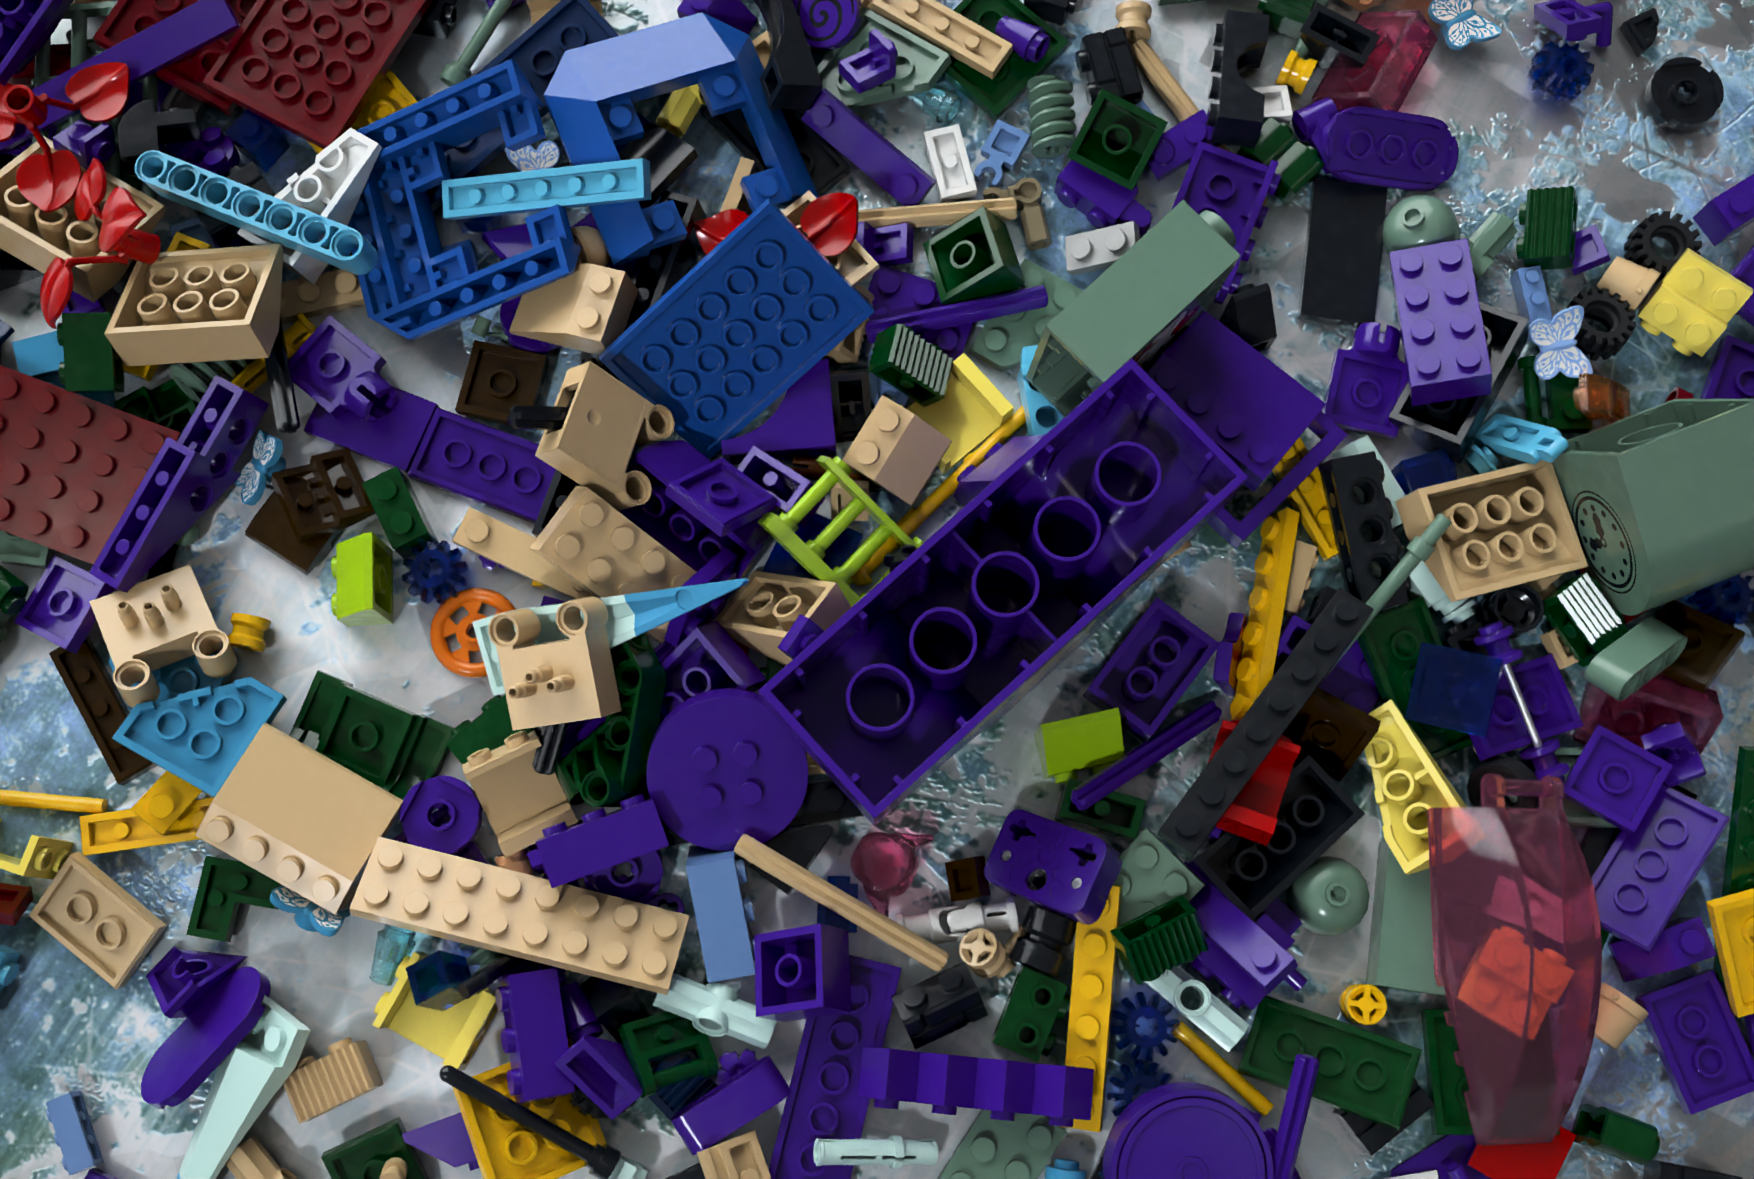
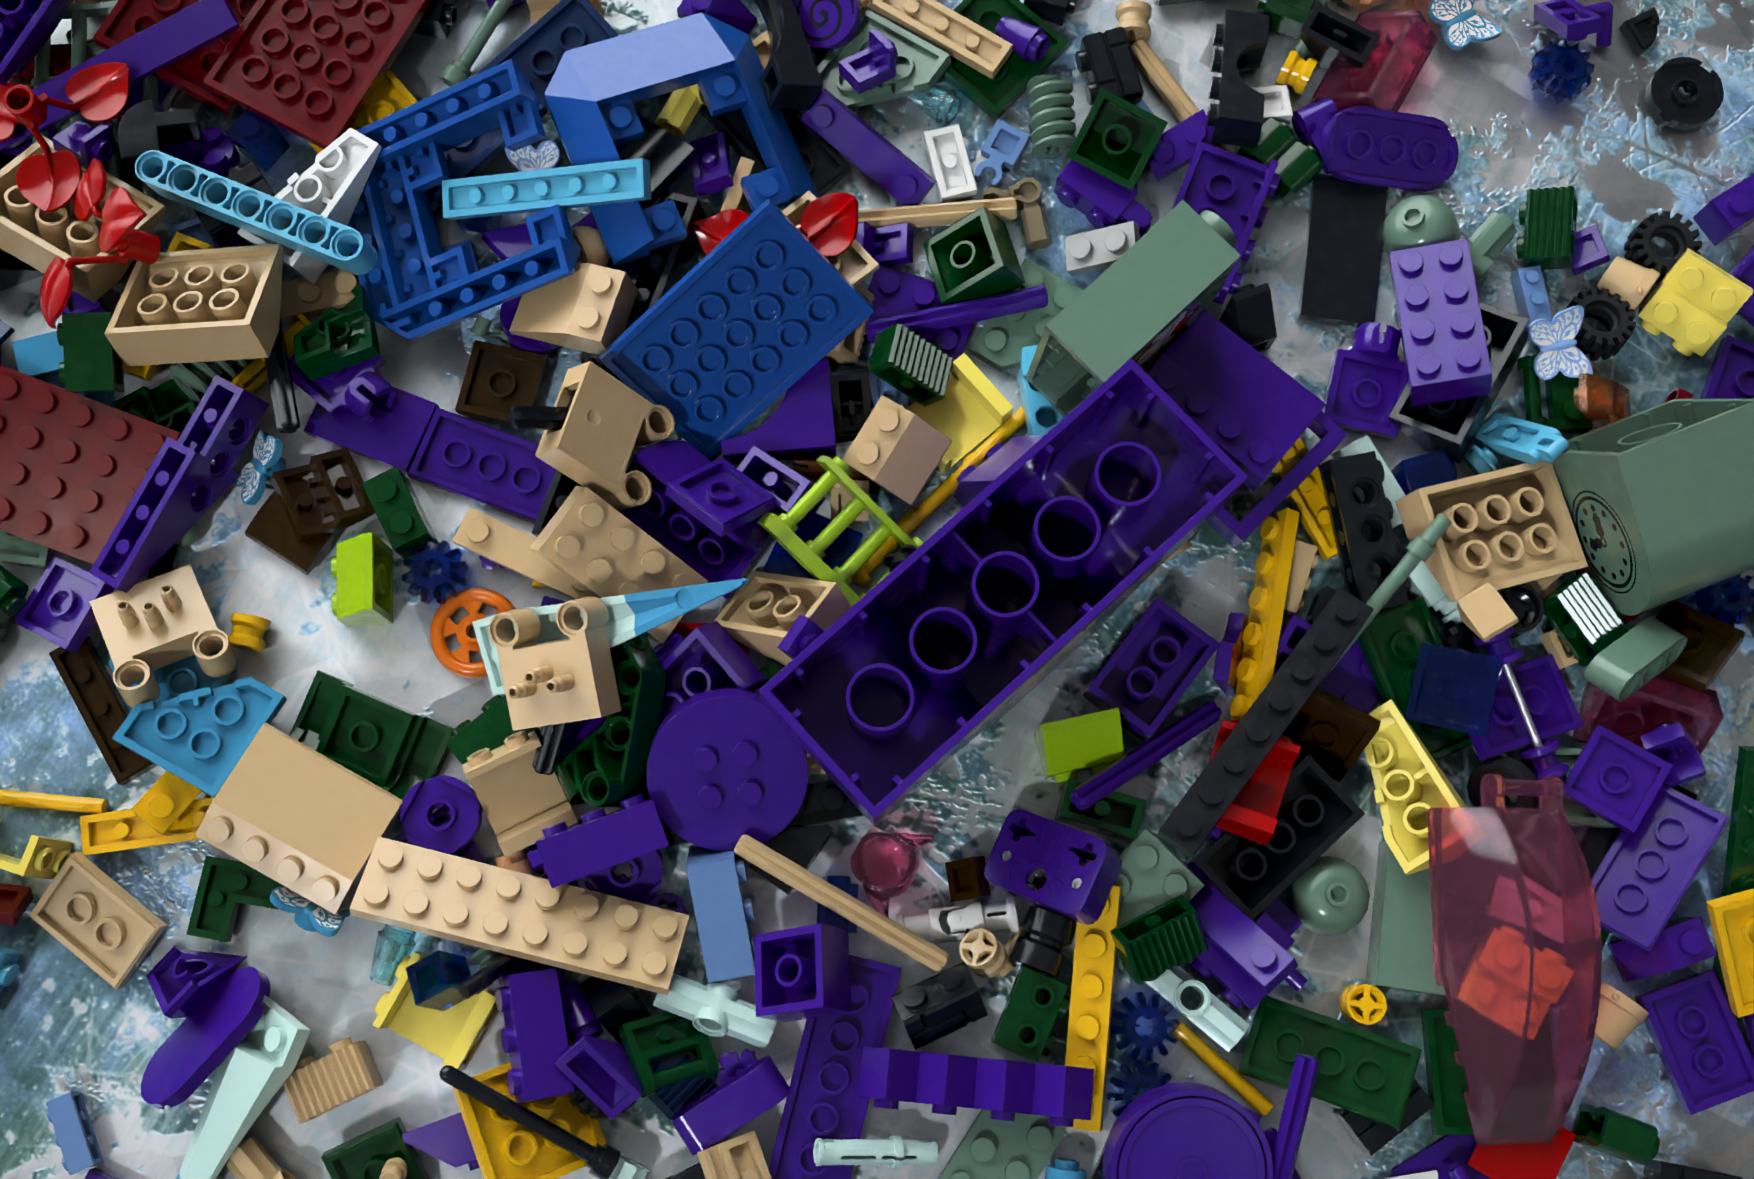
dark purple plate [664,547,738,648] -> none
none -> dark green slope [294,285,380,381]
none -> dark purple plate [690,131,734,197]
none -> tan slope [1457,583,1519,642]

